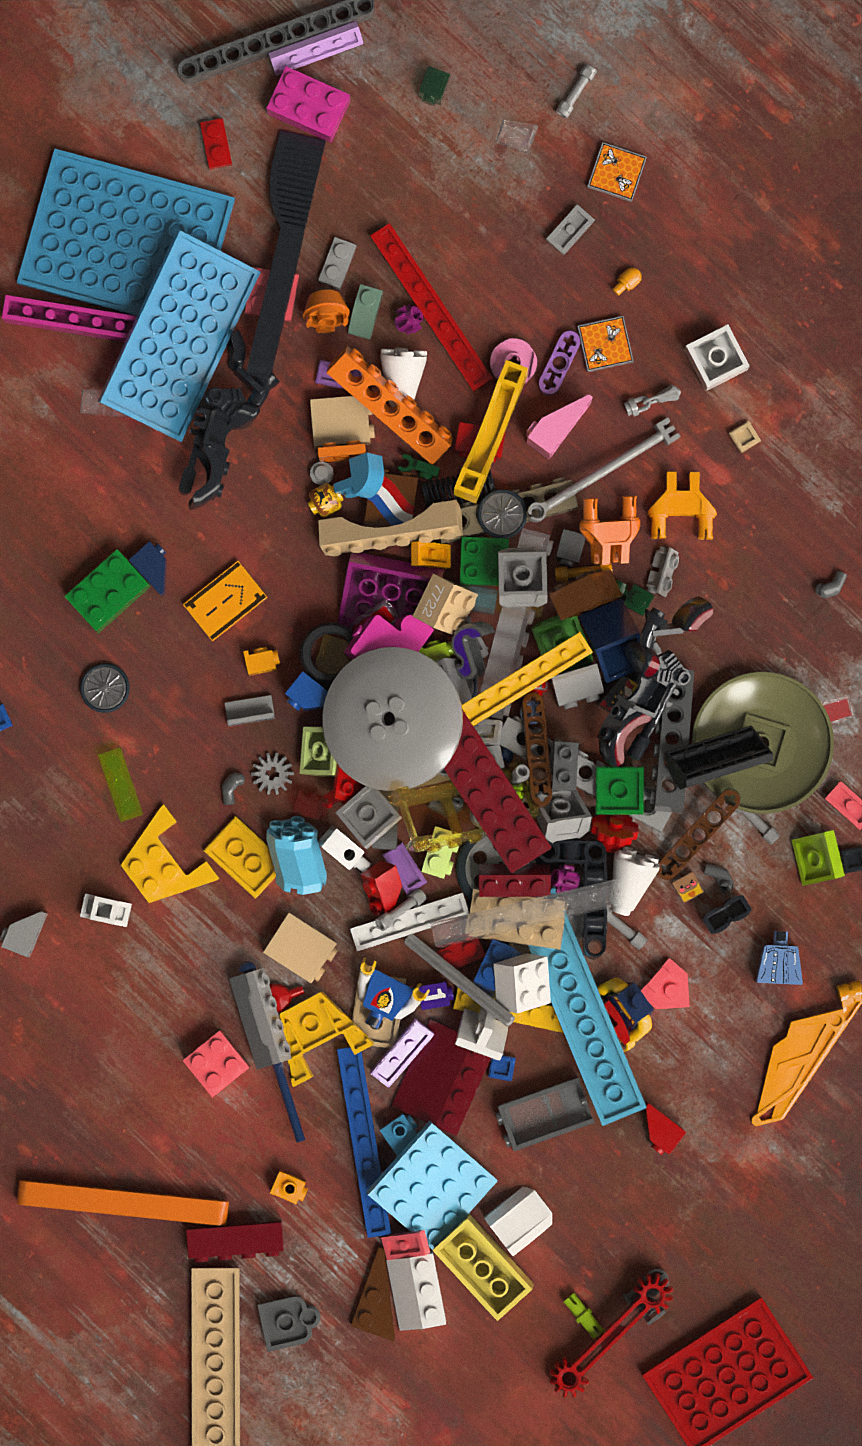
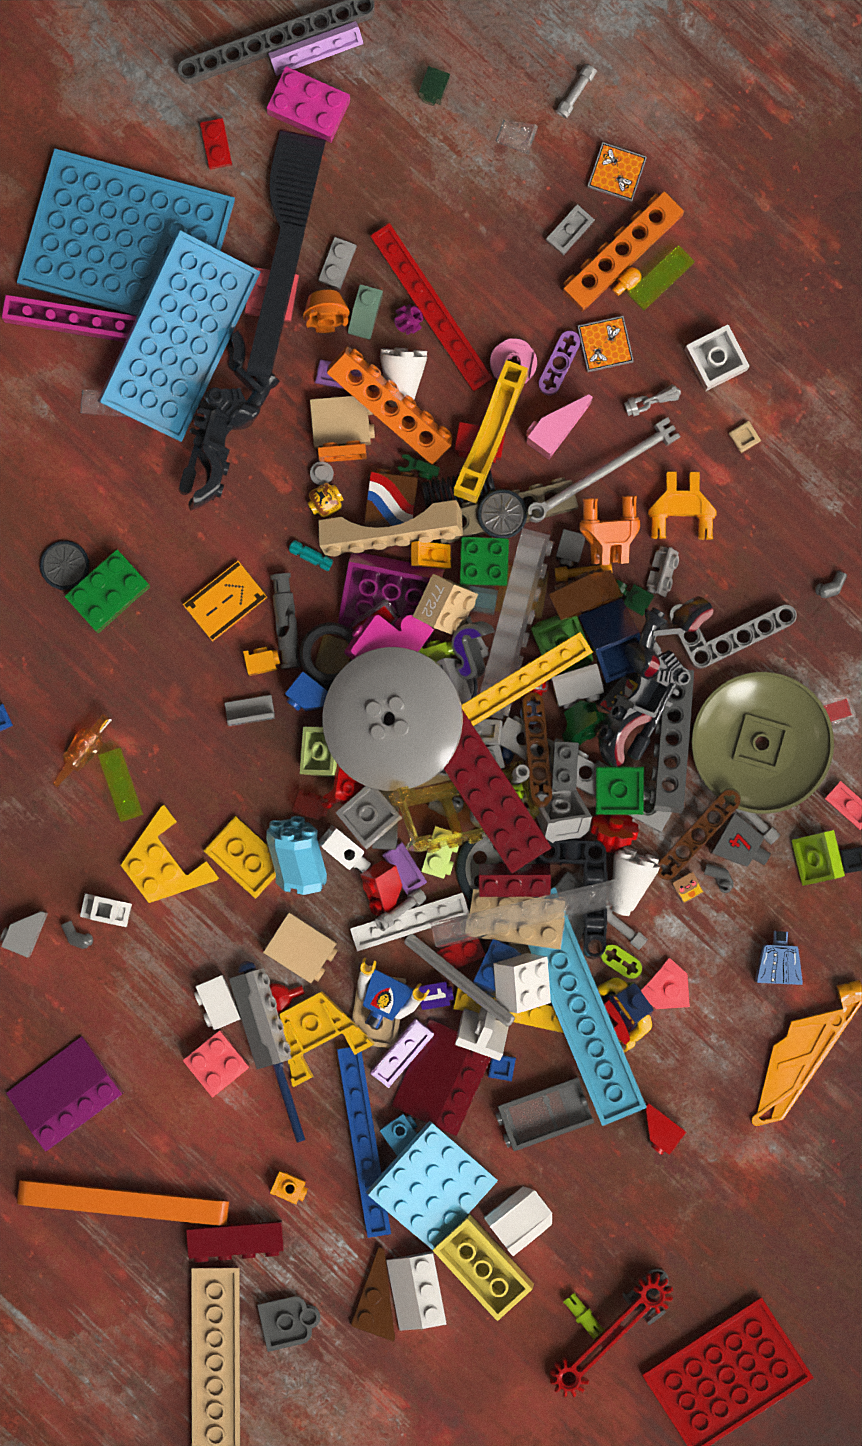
flat silver wheel [80,663,130,713] -> none
dark blue slope [129,541,167,597] -> none
dark grey arm [222,772,245,805] -> none
light grey gear [251,753,294,795] -> none
dark azure brick [334,452,384,499] -> none
coral plate [381,1230,430,1260] -> none
light grey slope [498,547,547,608] -> none
magenta gear [551,864,580,894] -> none
black piece [666,725,773,790] -> none
black brick [701,895,752,934] -> none
none -> magenta slope [6,1036,124,1152]
none -> dark grey wheel [40,540,89,590]
none -> clear orange animal [53,714,112,787]
none -> dark grey arm [61,921,93,949]
none -> white piece [194,975,241,1030]
none -> dark grey piece [270,573,302,669]
none -> teal axle [289,540,333,571]
none -> dark green brick [562,701,609,745]
none -> orange brick [563,191,684,312]
none -> lime beam [601,945,642,979]
none -> clear neon green plate [628,245,695,311]
none -> light grey beam [668,604,797,669]
none -> dark grey torso [711,814,771,867]

